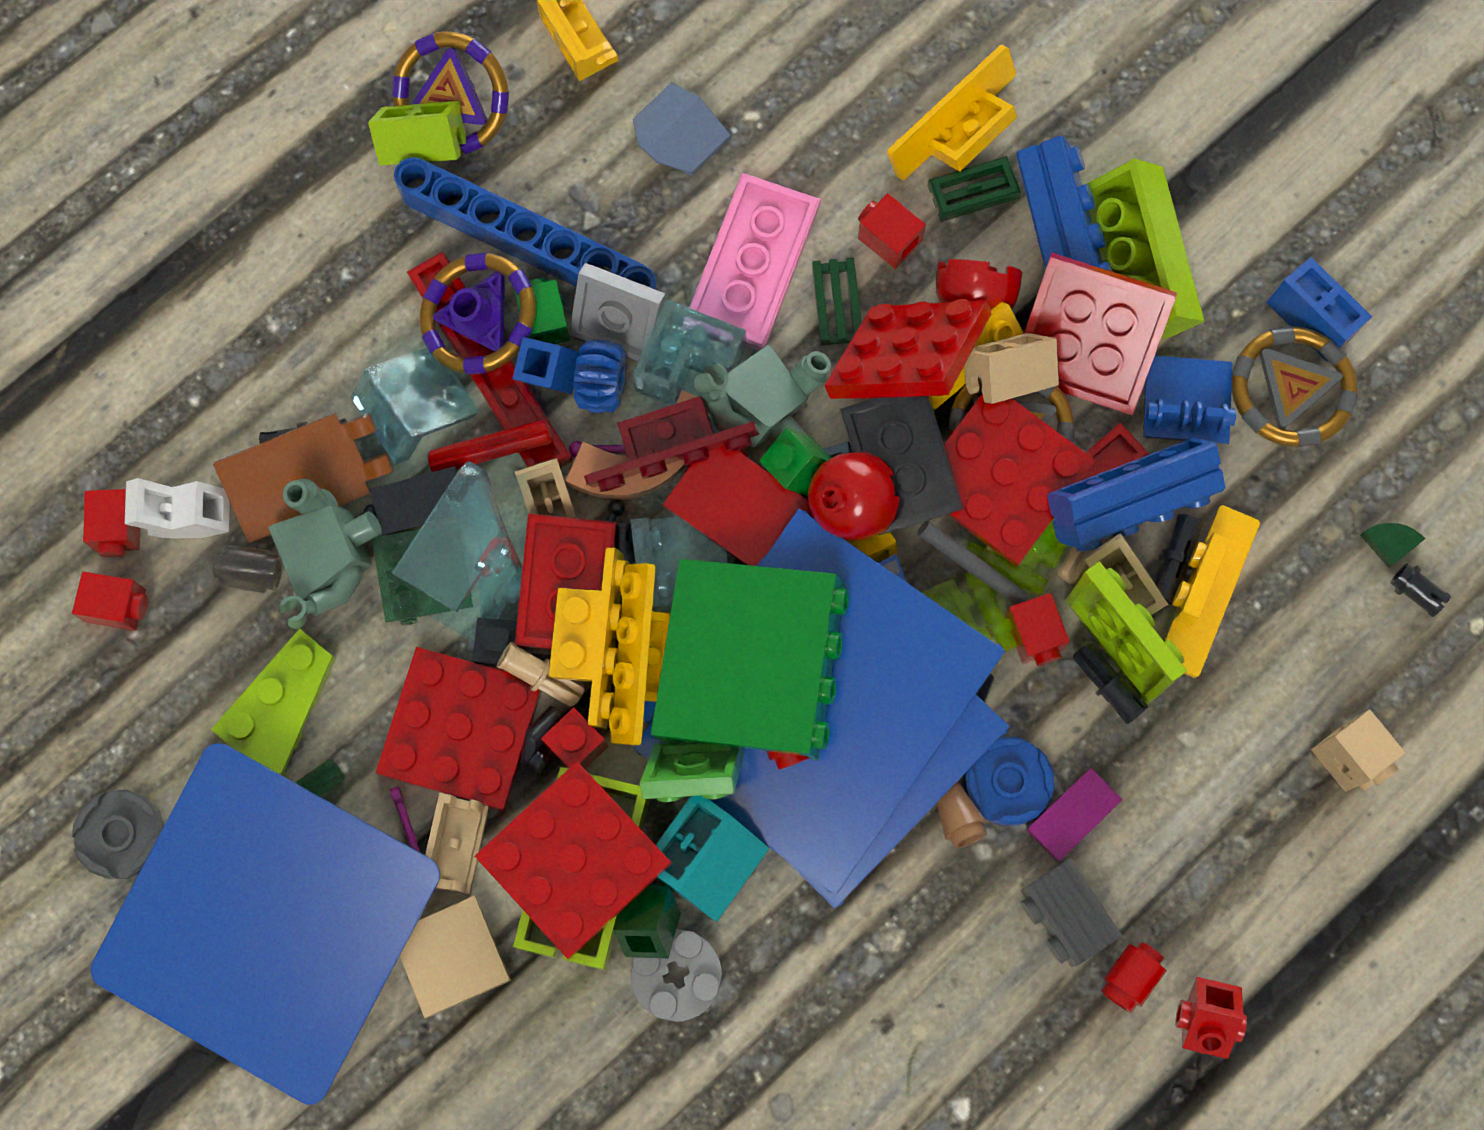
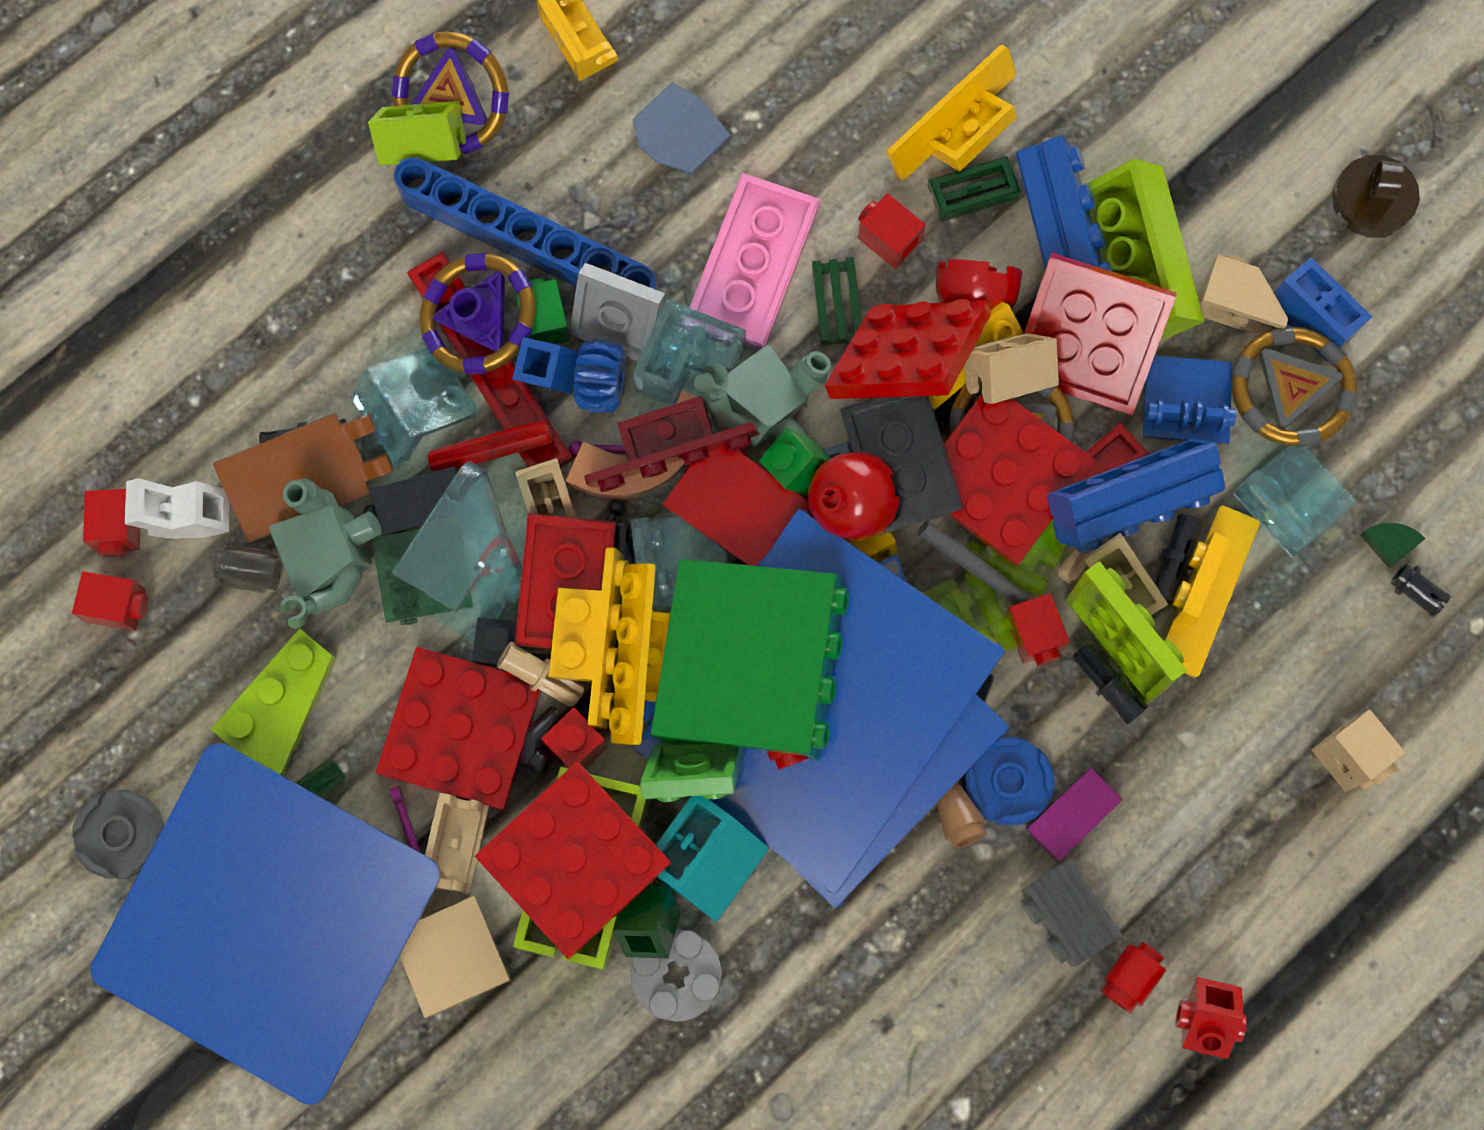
none -> tan slope [1199,254,1288,336]
none -> clear light blue bracket [1233,446,1356,558]
none -> dark brown tile [1332,155,1420,238]

